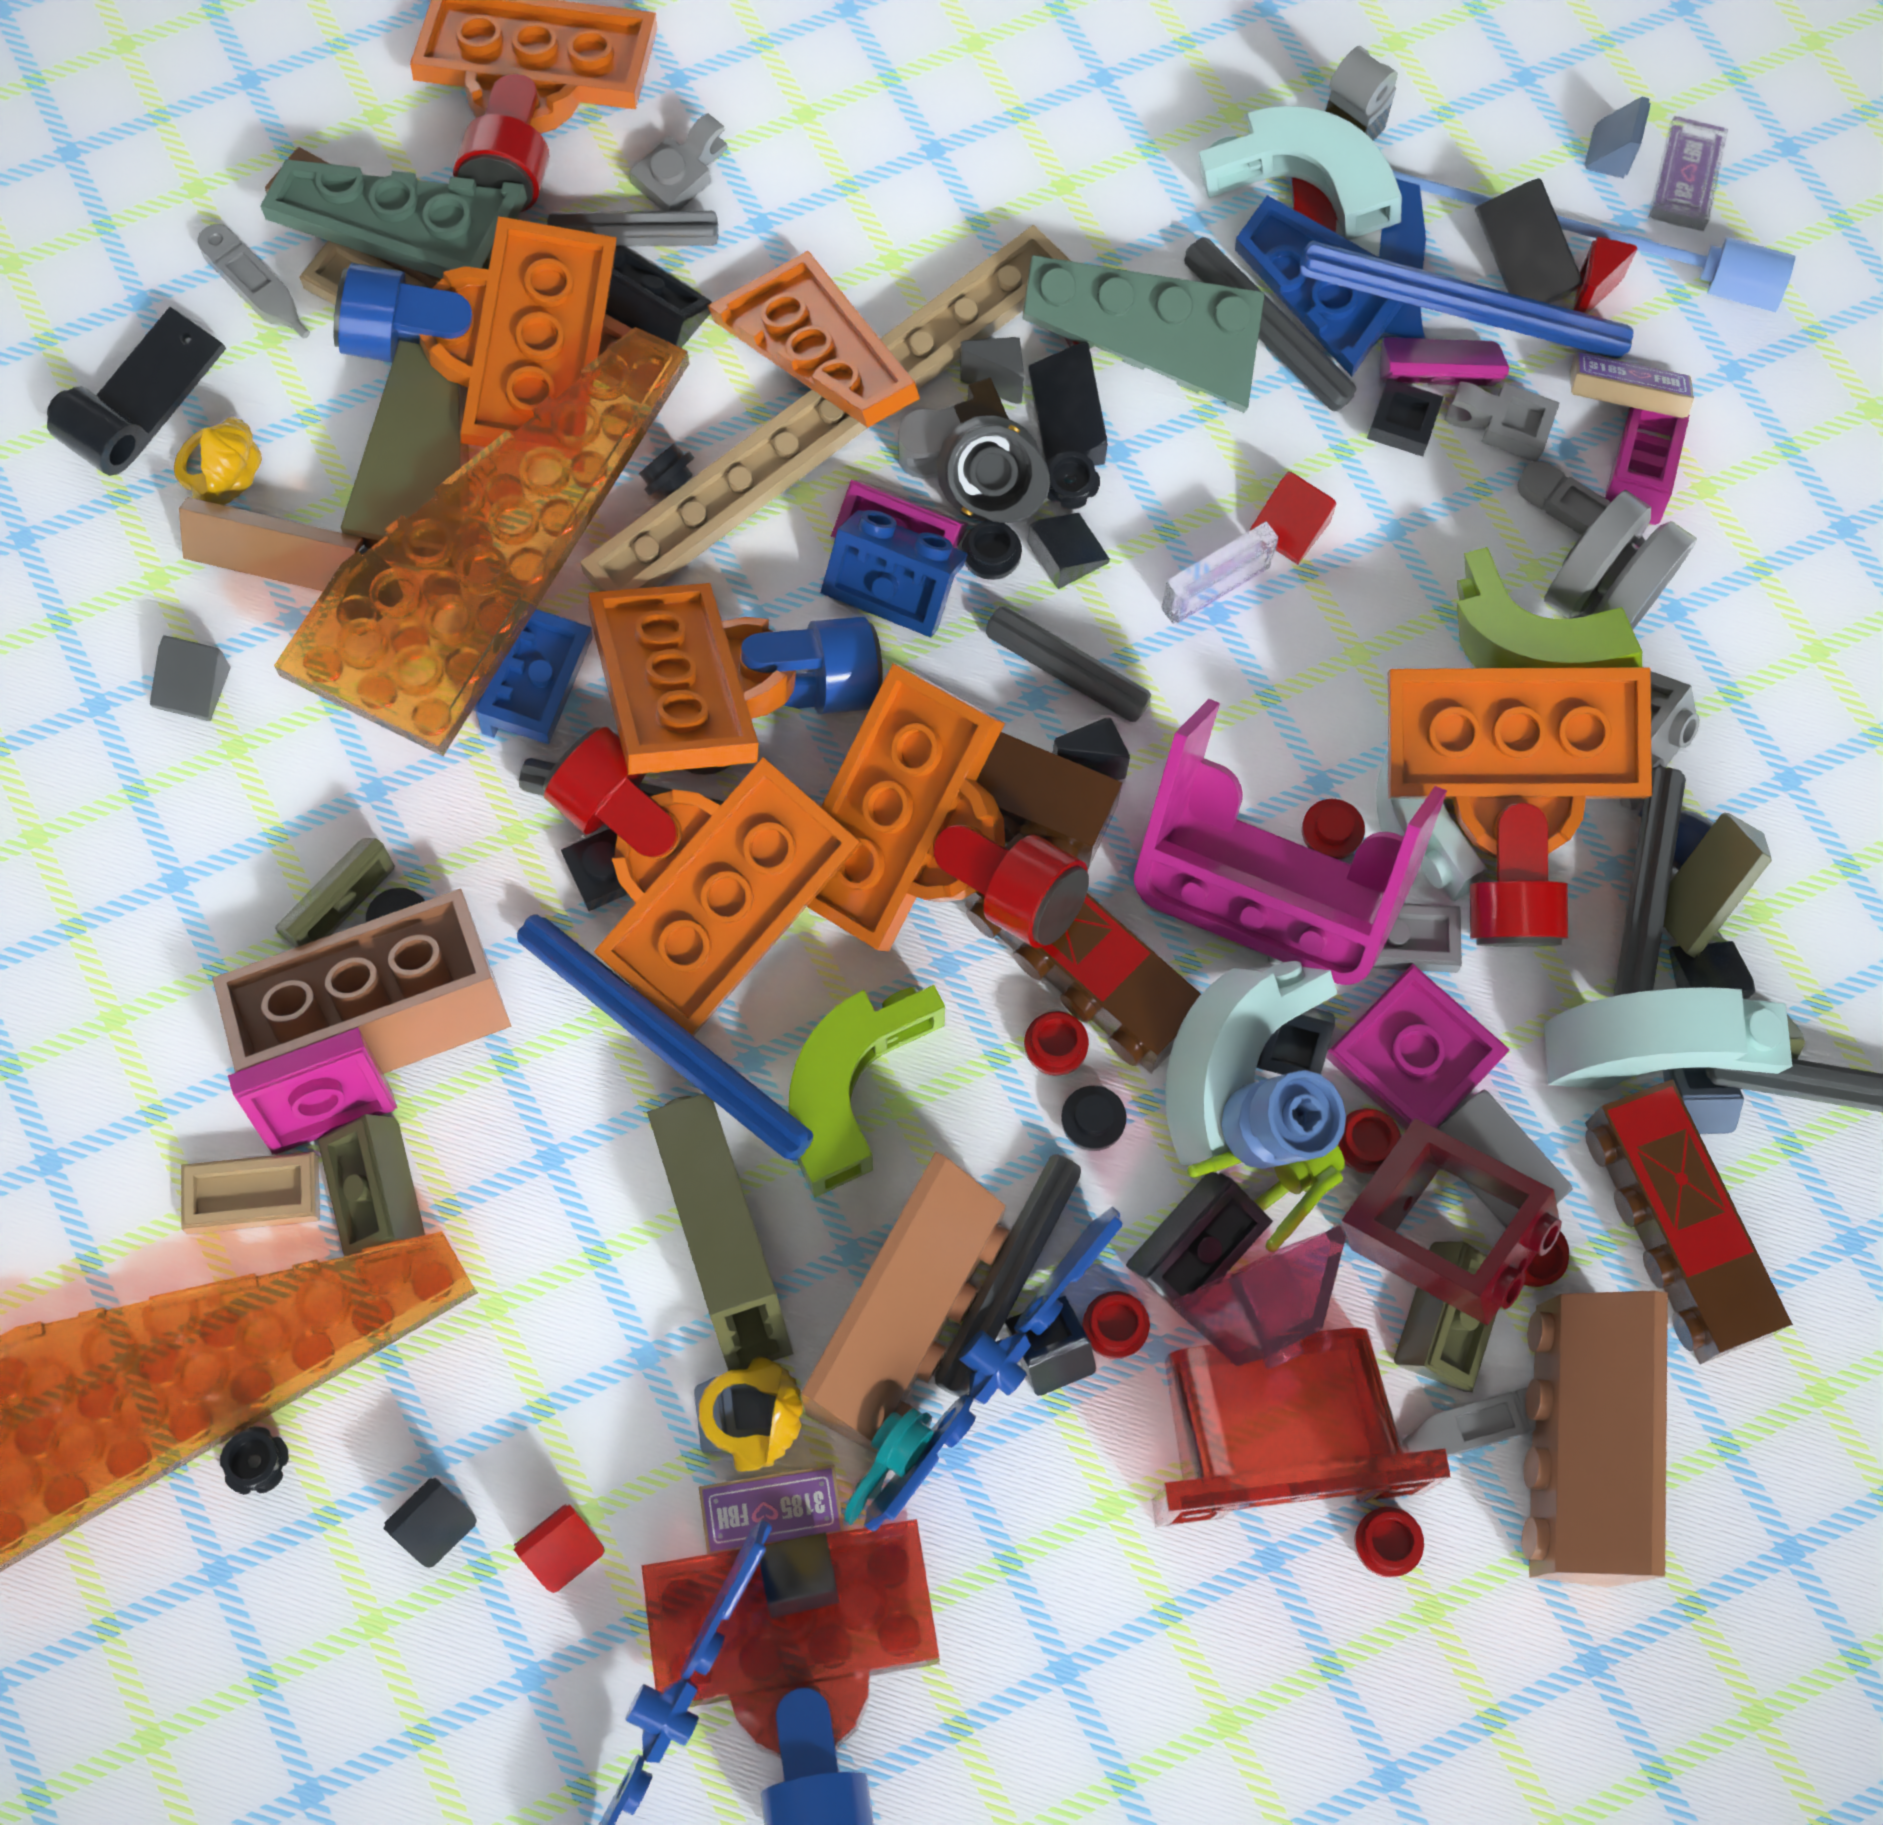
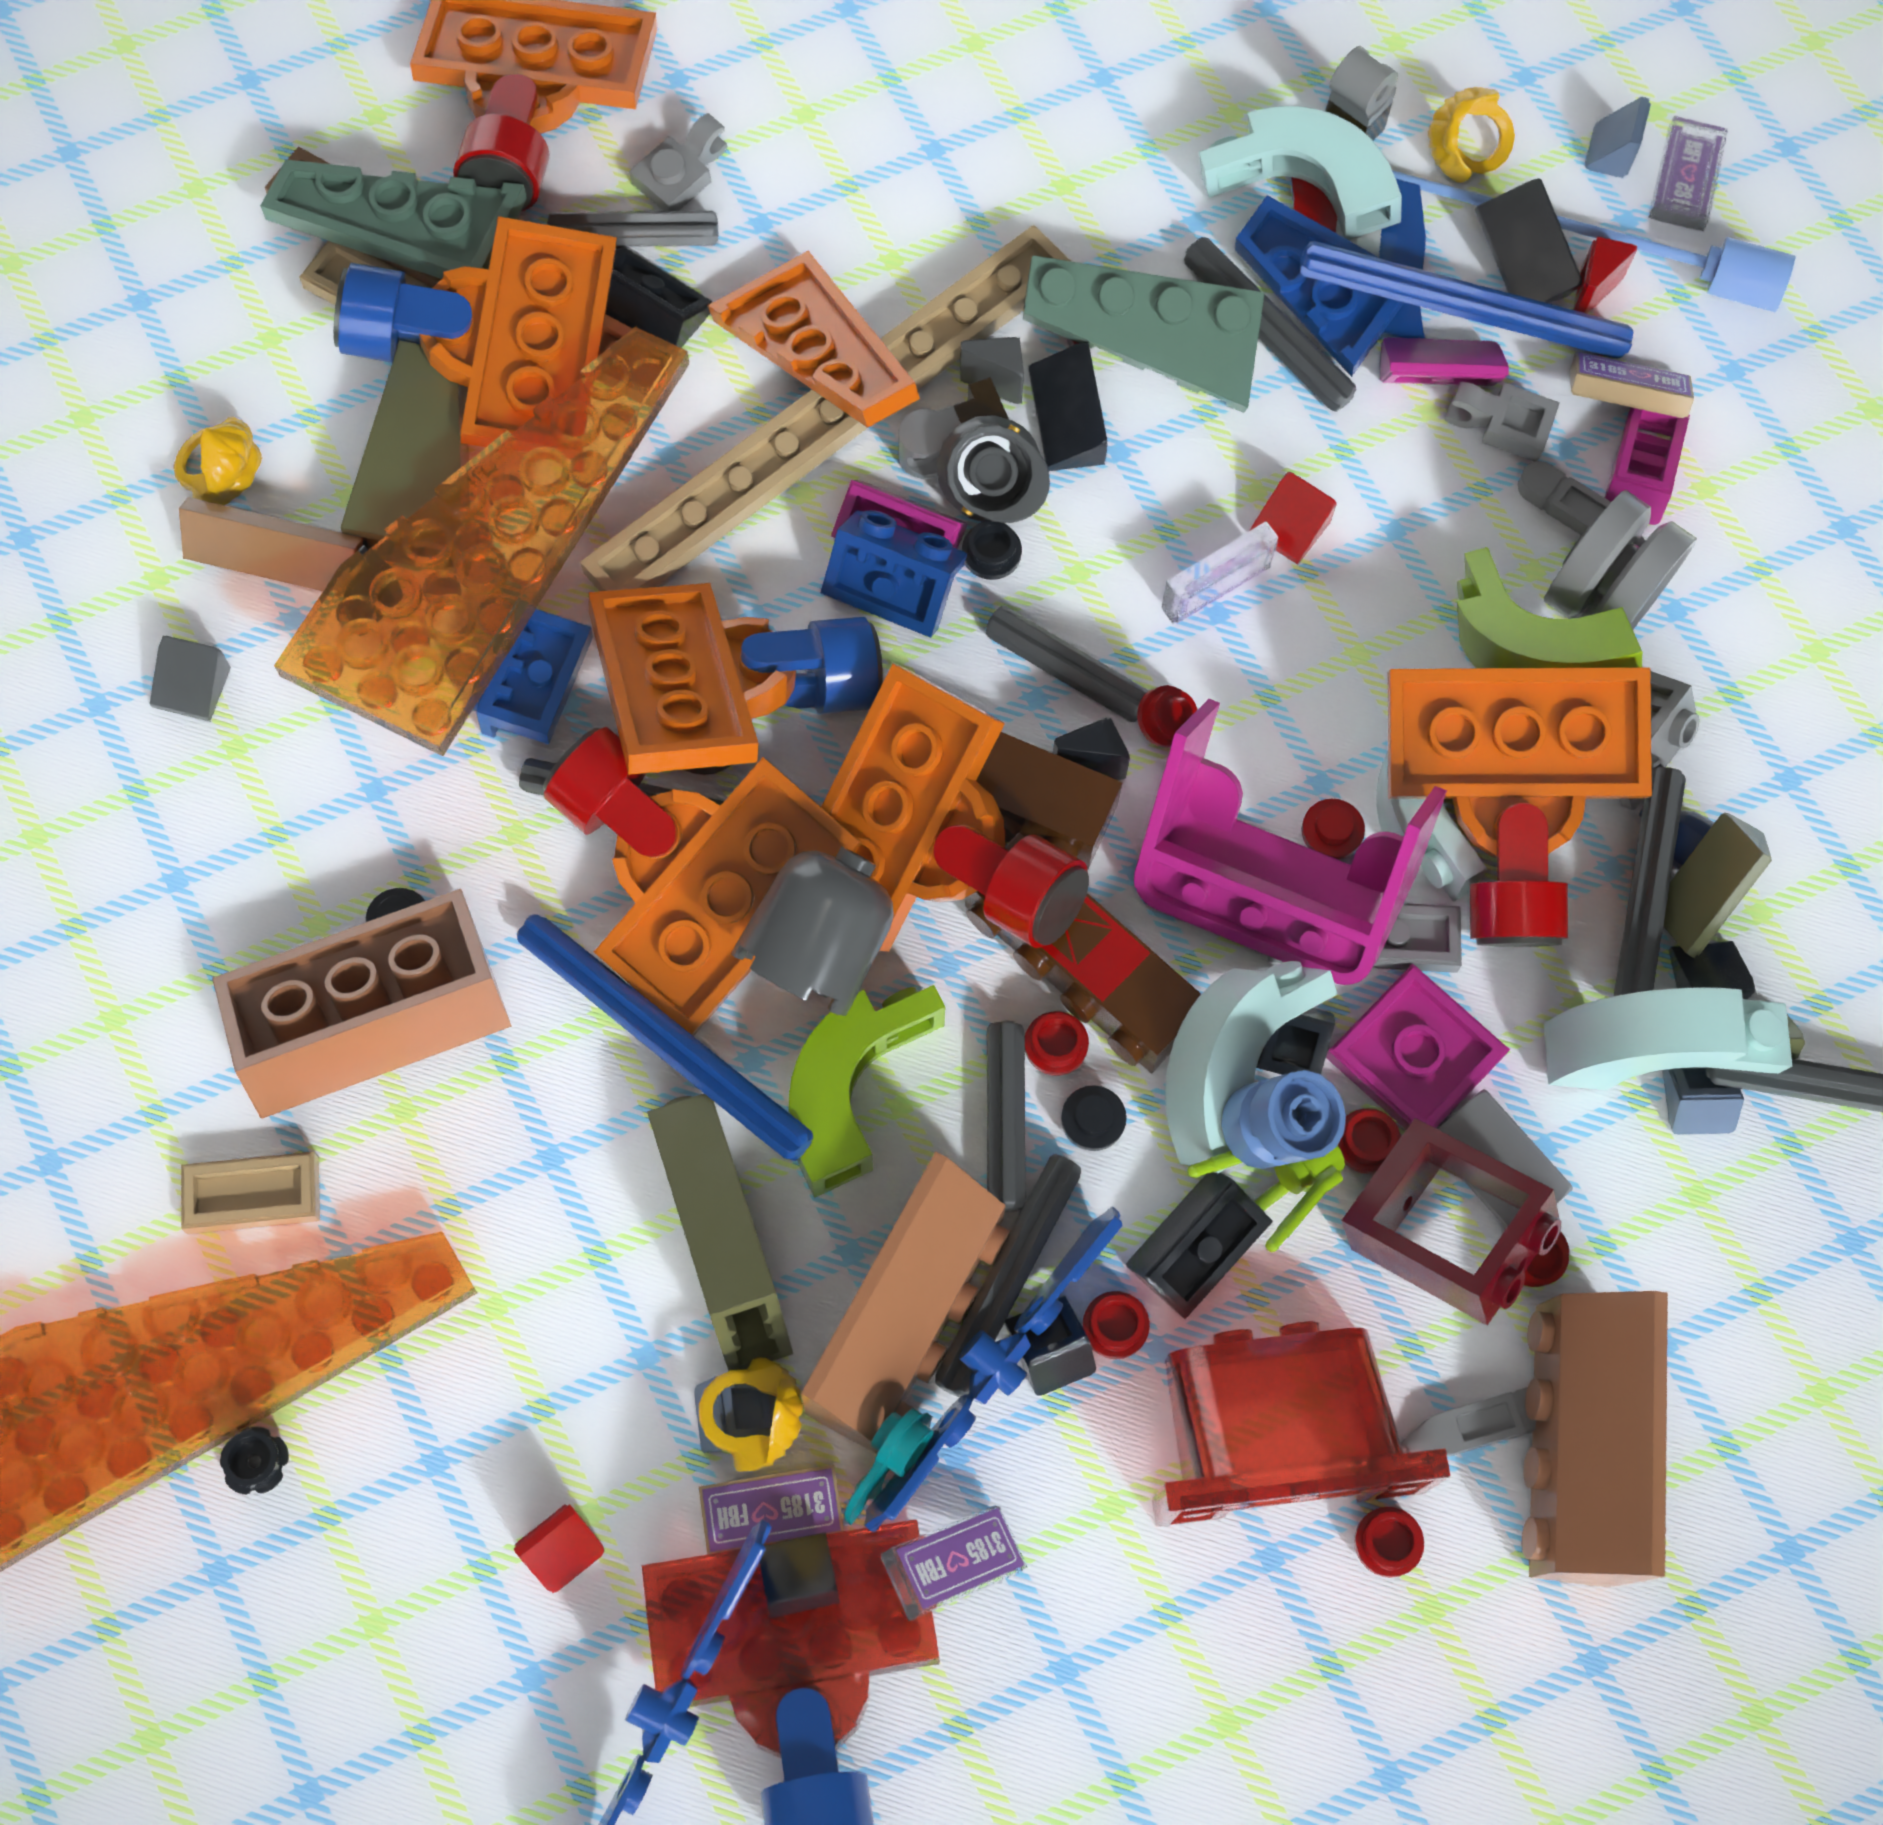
black door [47,306,227,476] -> none
light grey piece [197,224,310,339] -> none
dark pink tile [228,1028,398,1155] -> none
olive slope [275,838,395,948] -> none
olive slope [317,1114,425,1262] -> none
black slope [383,1477,477,1569] -> none
black plate [561,828,628,912] -> none
black plate [638,443,695,497] -> none
black slope [1027,512,1110,589] -> none
black plate [1046,451,1100,509] -> none
clear pink slope [1173,1225,1346,1369] -> none
black plate [1367,378,1444,457] -> none
olive slope [1394,1241,1498,1393] -> none
reddish brown brick [1585,1079,1793,1365] -> none
none -> dark grey cylinder [731,846,894,1016]
none -> tile [880,1504,1028,1621]
none -> dark grey axle [987,1021,1026,1212]
none -> red plate [1137,685,1197,748]
none -> yellow piece [1427,86,1515,183]

